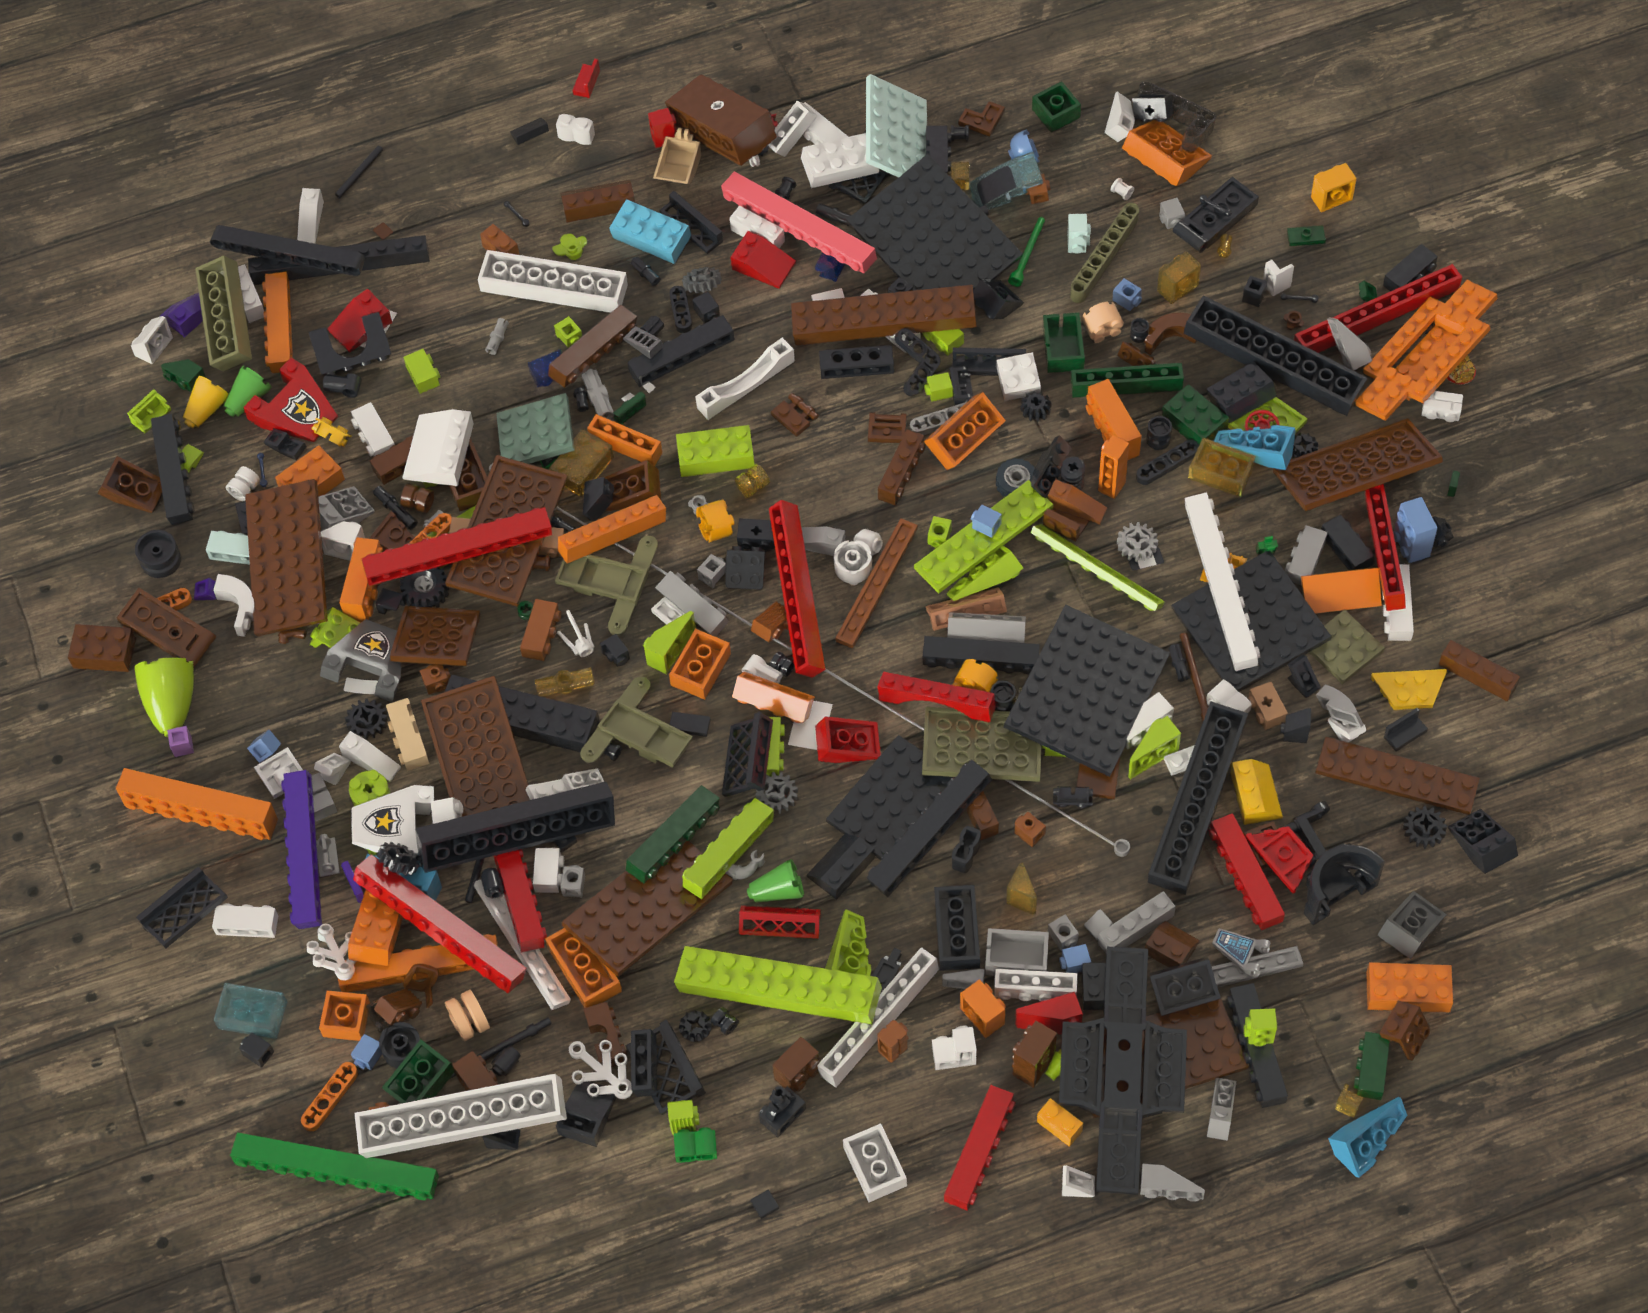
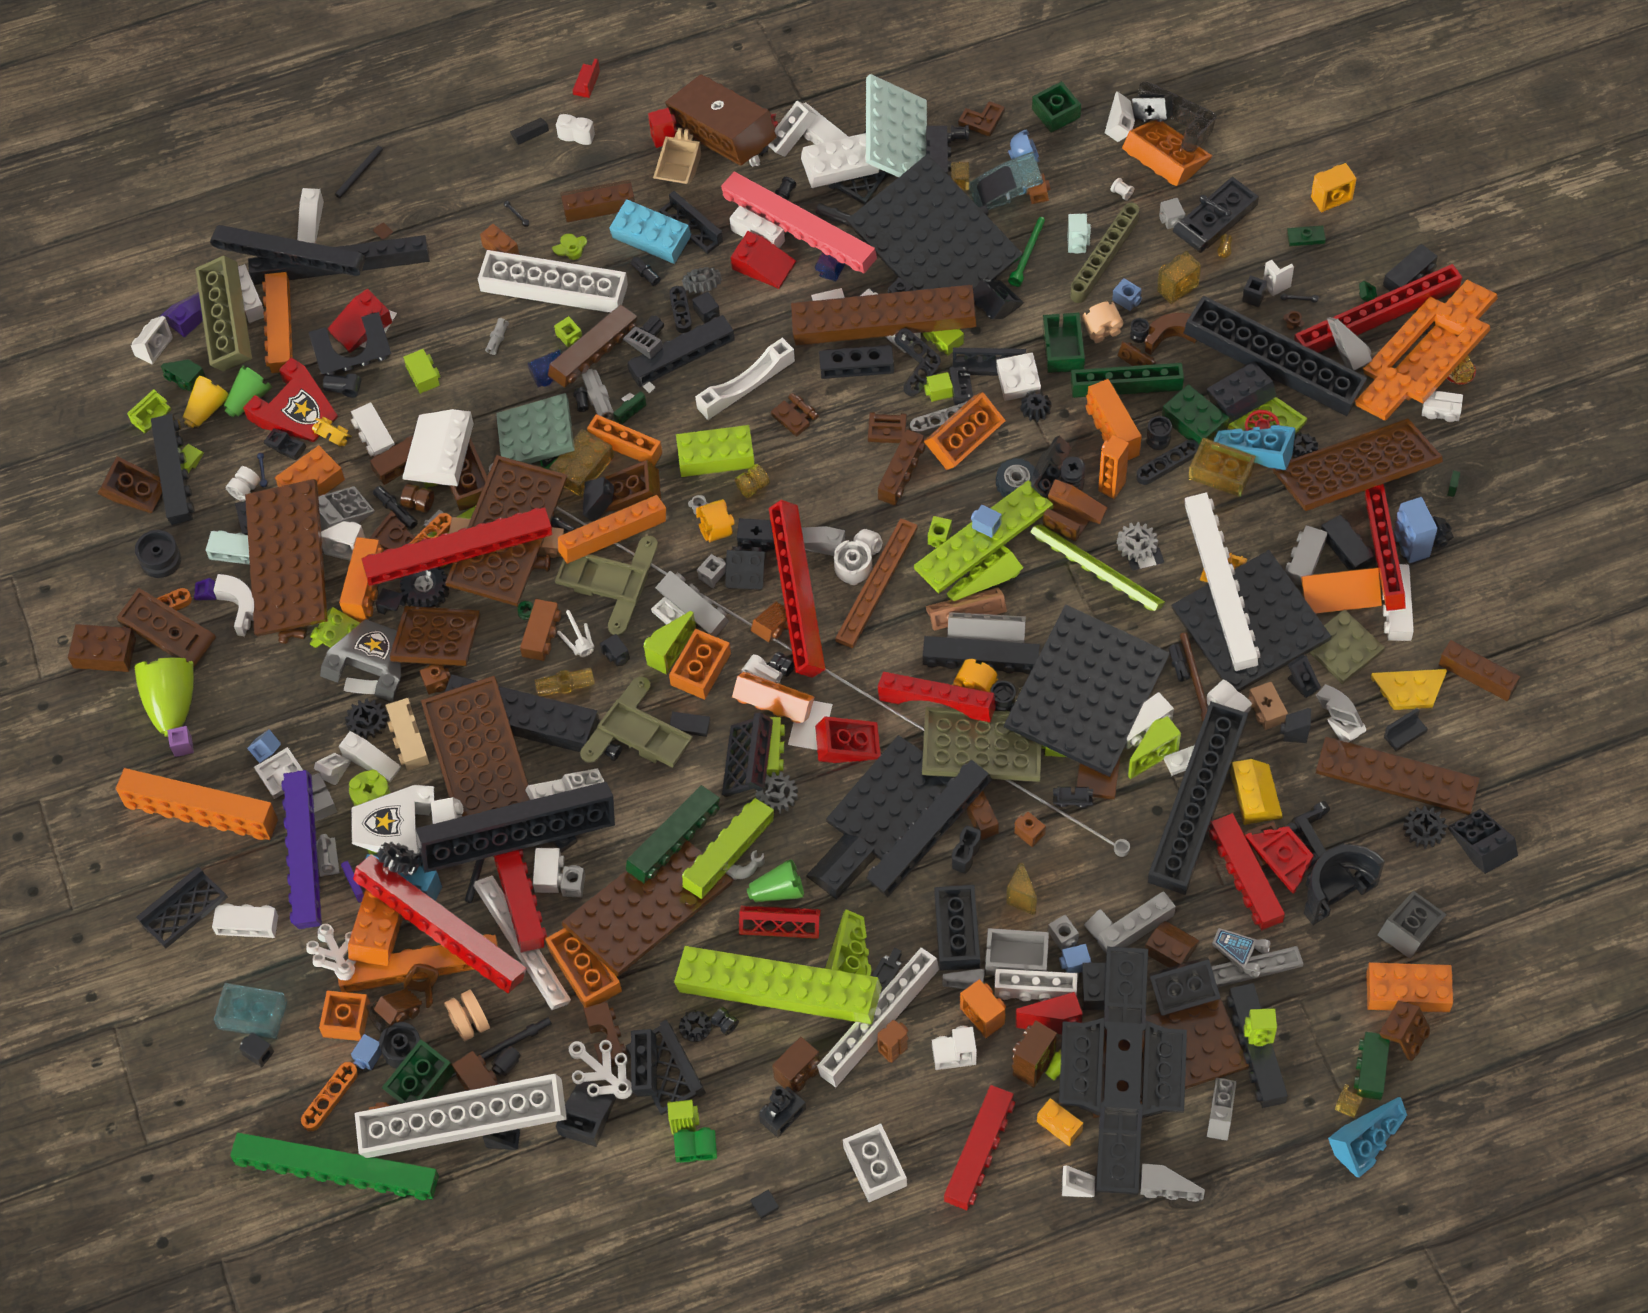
black brick [481,868,504,898] -> none
green plate [1255,536,1278,554] -> none

